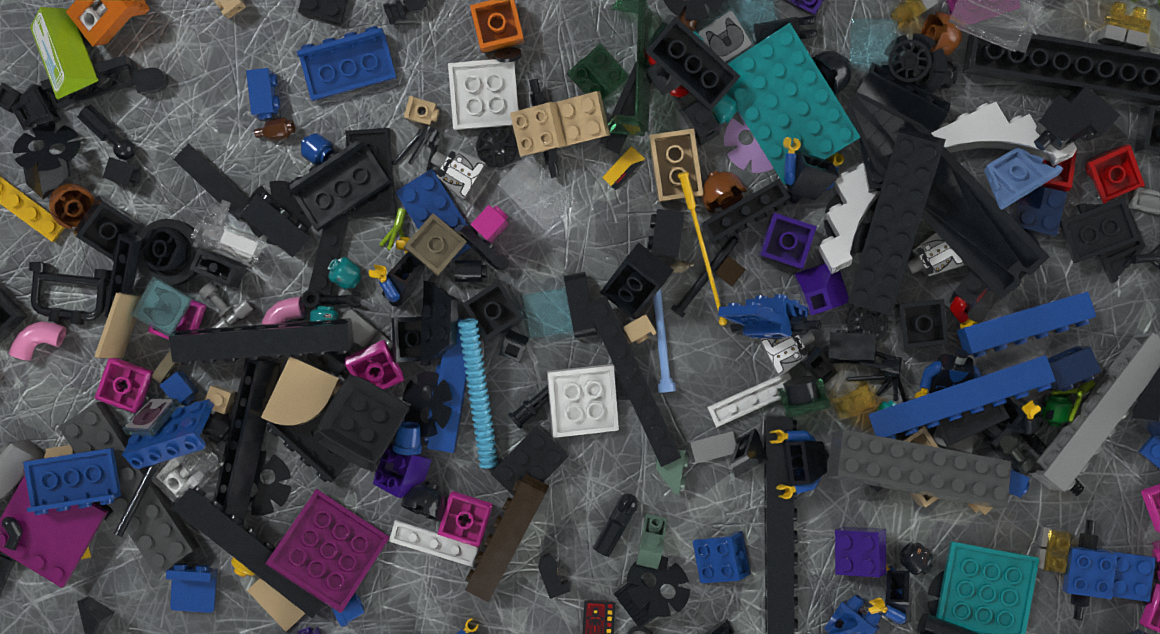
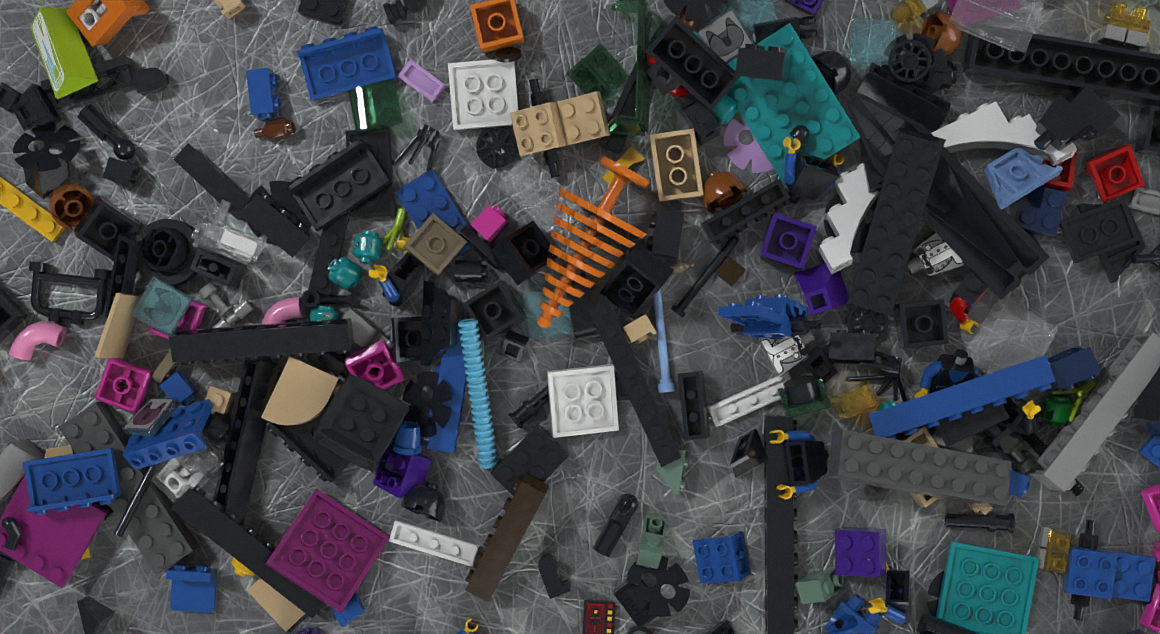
black piece [248,451,291,516] -> none
blue head [301,133,334,165] -> none
tan brick [404,96,440,127] -> none
torso [431,149,487,201] -> none
dark pink brick [438,491,493,547] -> none
yellow piece [677,171,727,326] -> none
light grey tile [690,431,736,463] -> none
black head [899,542,933,575] -> none
blue brick [957,291,1097,358] -> none
none -> clear green slope [348,80,403,134]
none -> teal head [353,231,383,264]
none -> lavender tile [398,59,446,103]
none -> black brick [492,220,558,286]
none -> orange plant [537,156,650,328]
none -> black brick [678,371,710,440]
none -> black brick [735,44,792,82]
none -> black hinge [789,125,809,144]
none -> sand green slope [796,567,845,604]
none -> black pin [944,512,1015,533]

